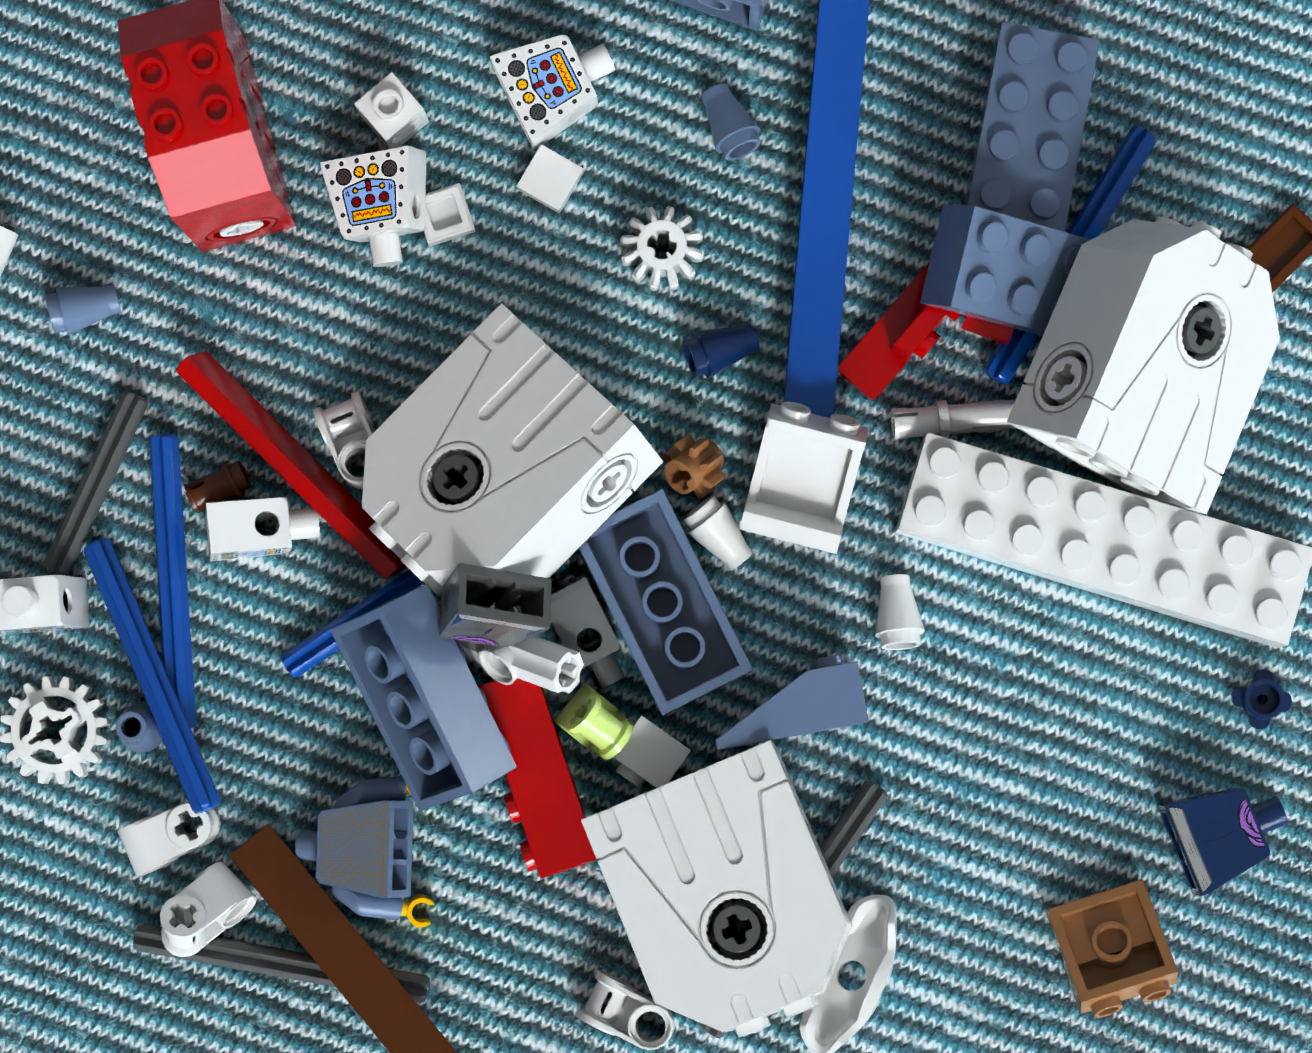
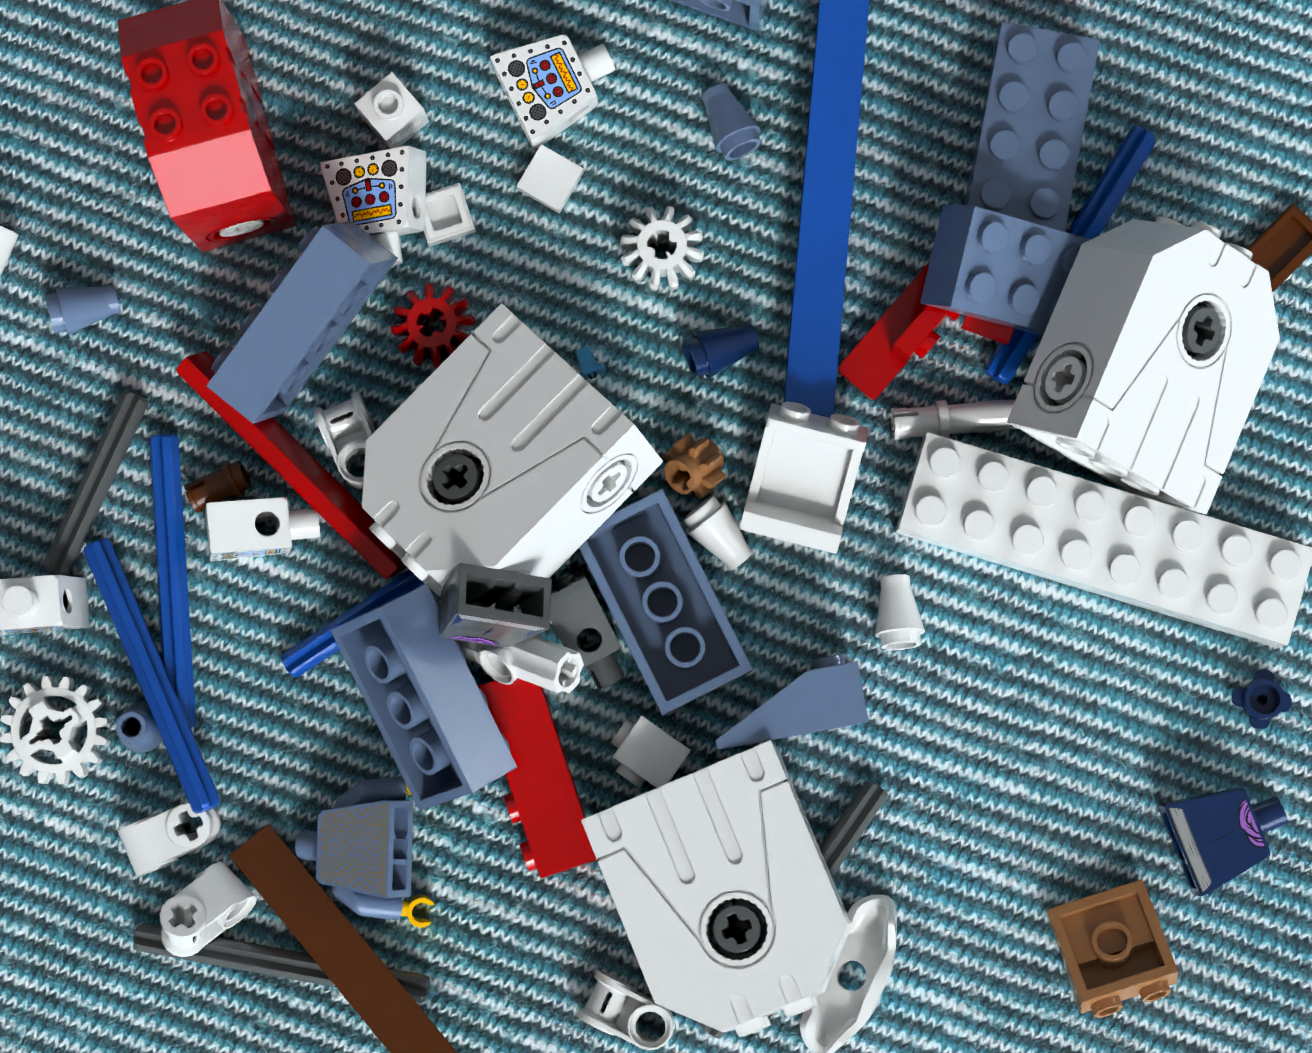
yellowish green piece [553,682,634,760] -> none
none -> sand blue brick [206,221,398,424]
none -> red gear [391,283,476,369]
none -> dark azure piece [575,346,606,380]

